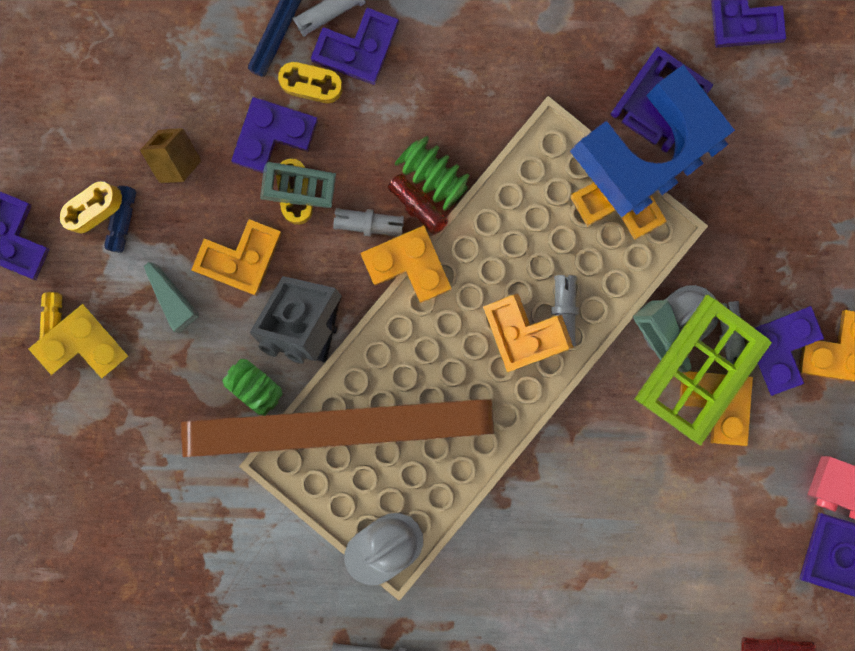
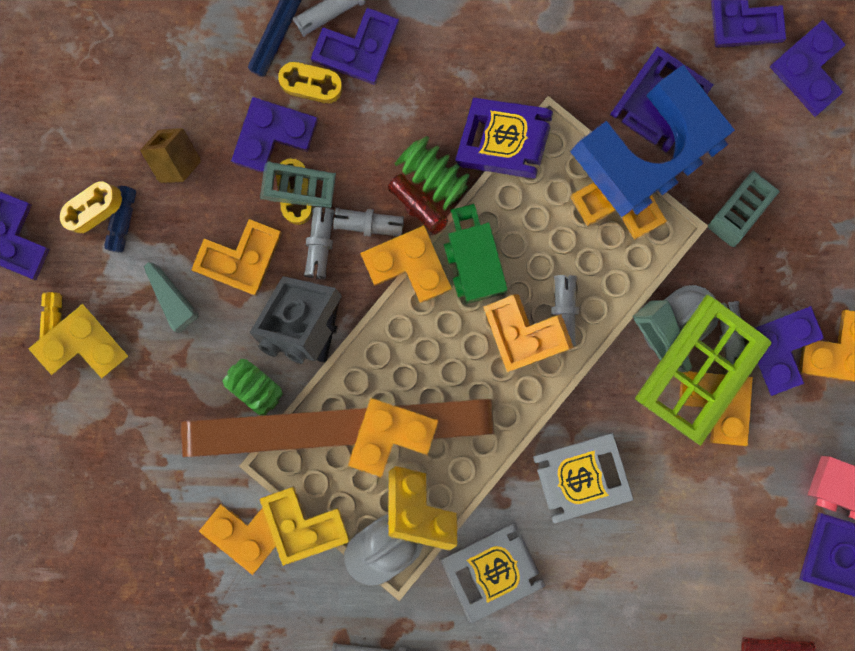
none -> light orange plate [199,503,276,575]
none -> yellow plate [260,486,350,566]
none -> light grey pin [304,207,335,279]
none -> light orange plate [348,398,438,477]
none -> yellow plate [388,466,457,550]
none -> light grey container [439,523,545,624]
none -> green brick [443,204,508,304]
none -> dark purple container [455,98,553,178]
none -> light grey container [533,432,634,523]
none -> sand green slope [708,171,780,247]
none -> dark purple plate [770,20,846,117]

